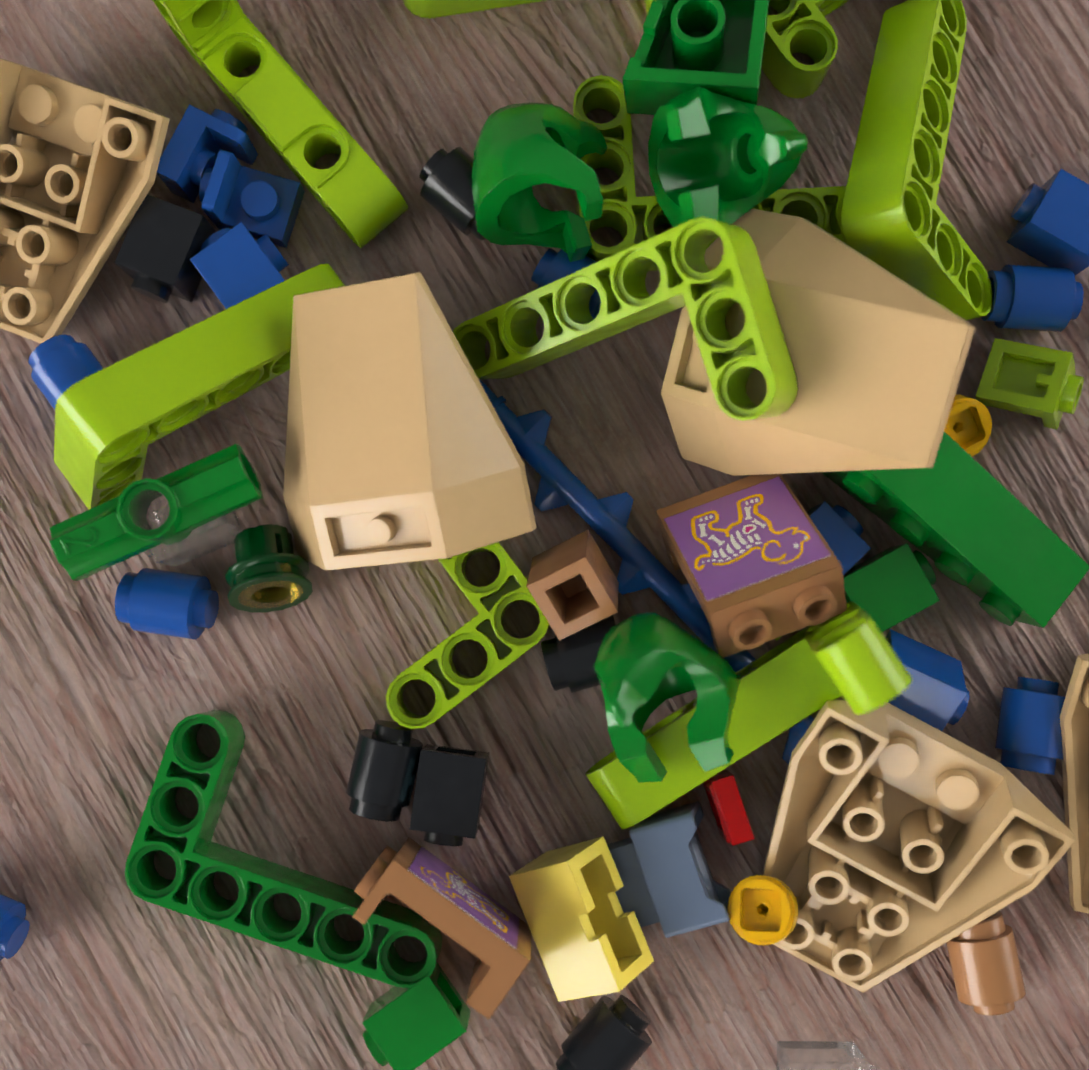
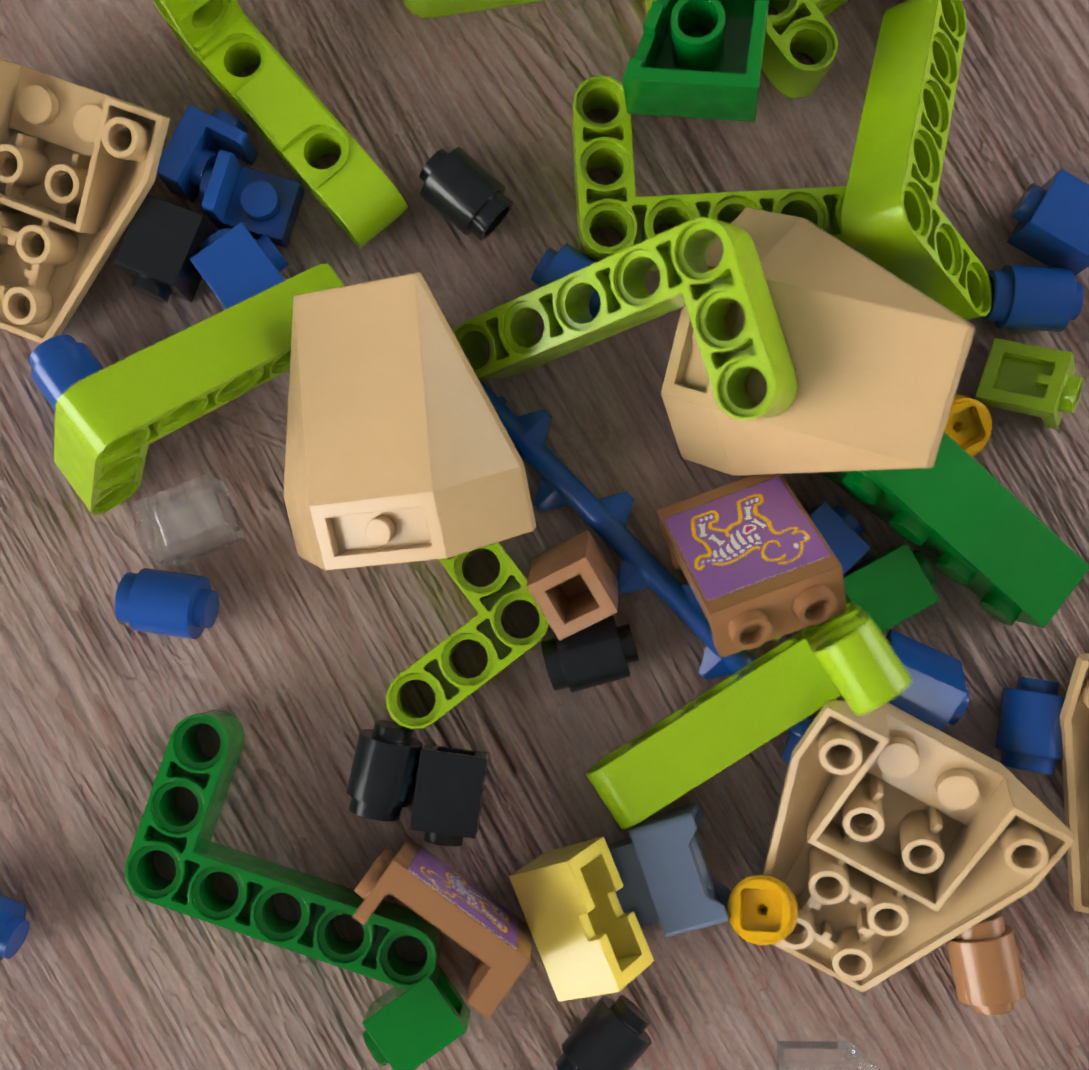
green piece [49,444,264,581] -> none
dark green piece [225,524,313,612] -> none
green piece [472,102,608,262] -> none
green piece [593,612,740,783] -> none
green piece [648,87,808,227] -> none
red tile [703,769,755,846] -> none

